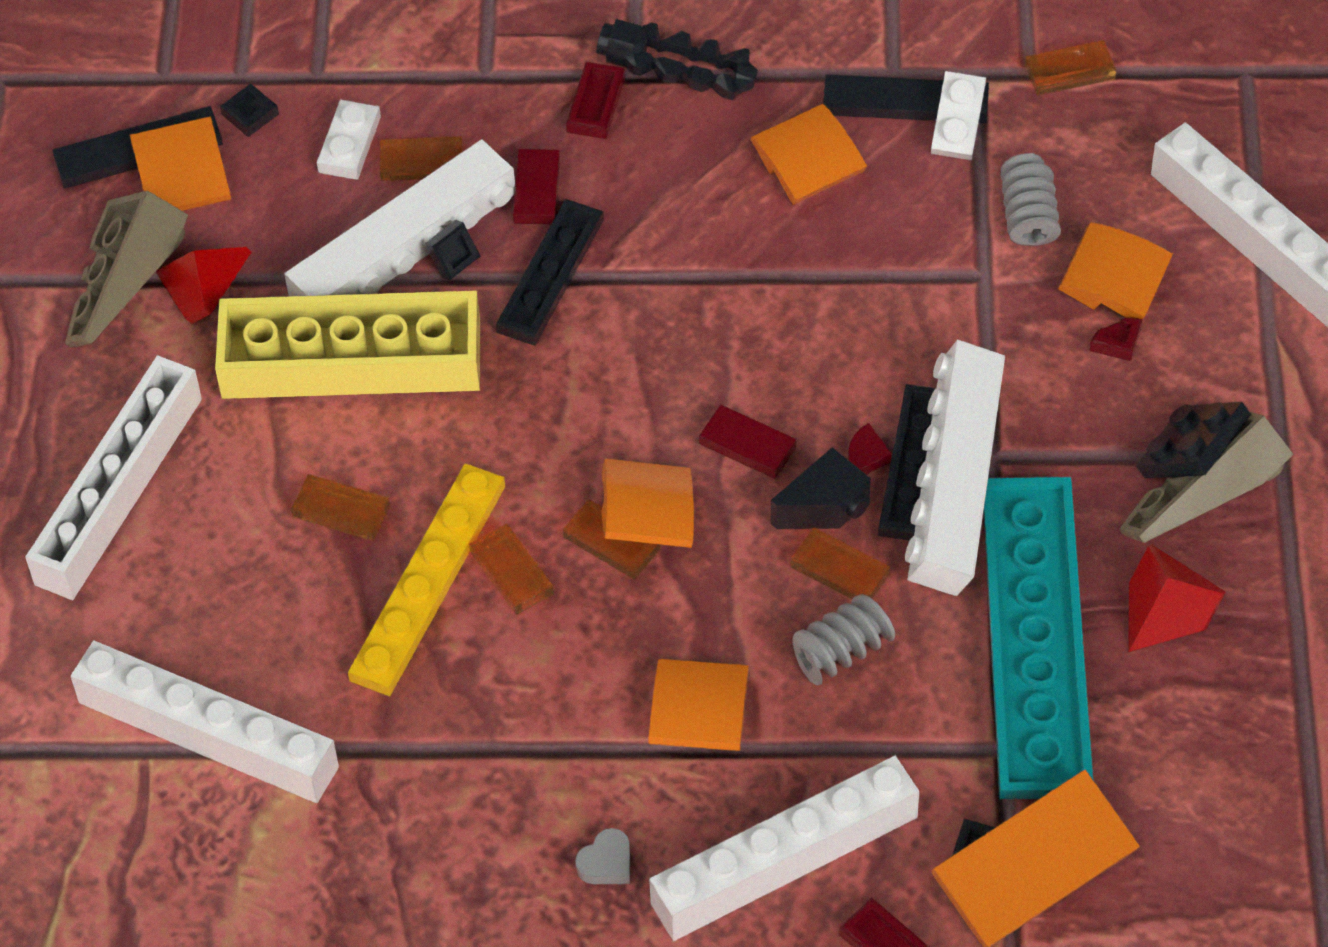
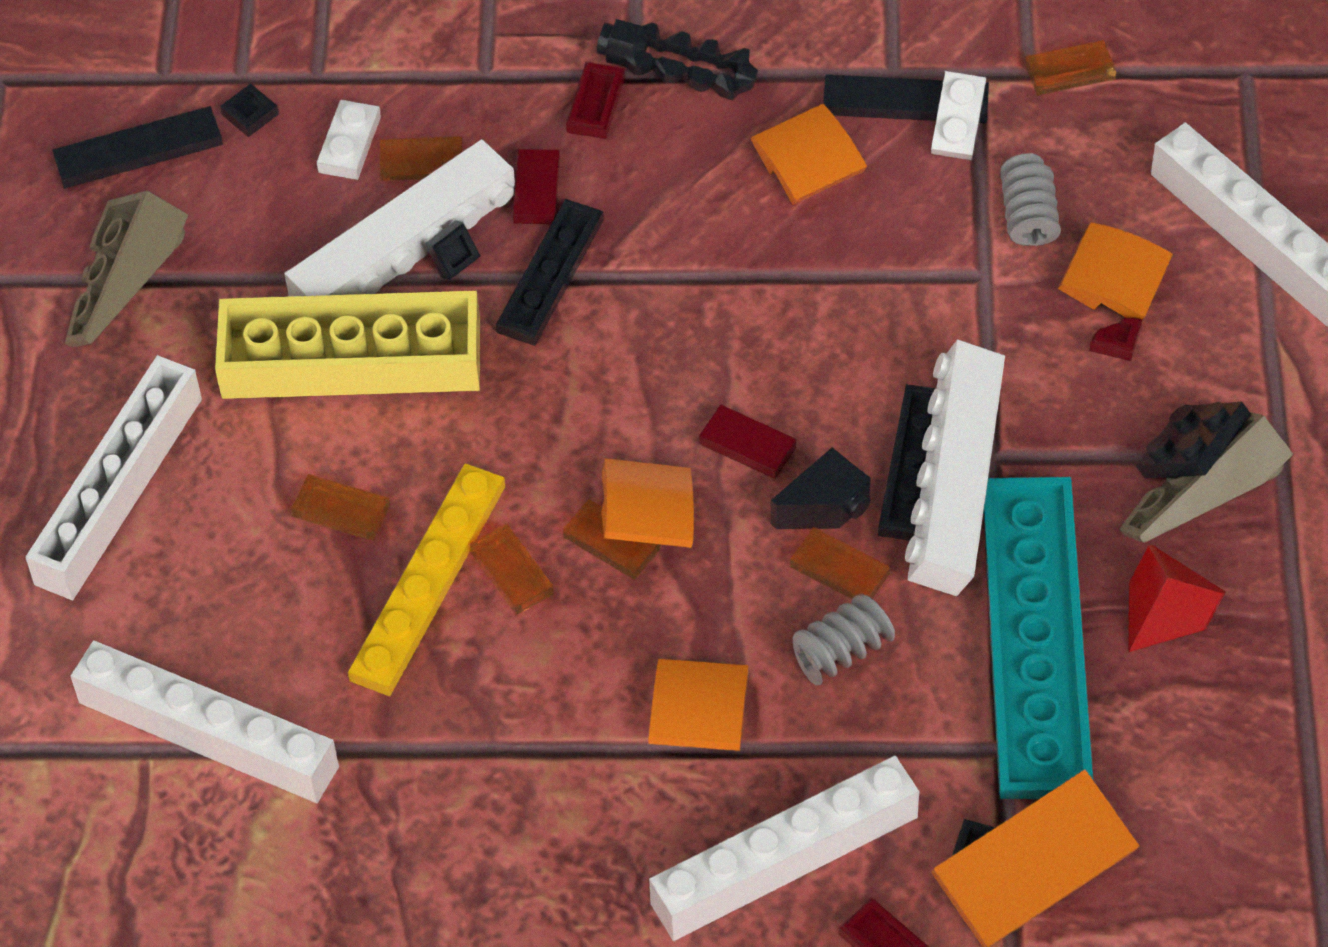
orange slope [130,116,231,211] -> none
red slope [156,246,252,324] -> none
light grey tile [575,828,630,884] -> none
dark red tile [848,423,892,475] -> none

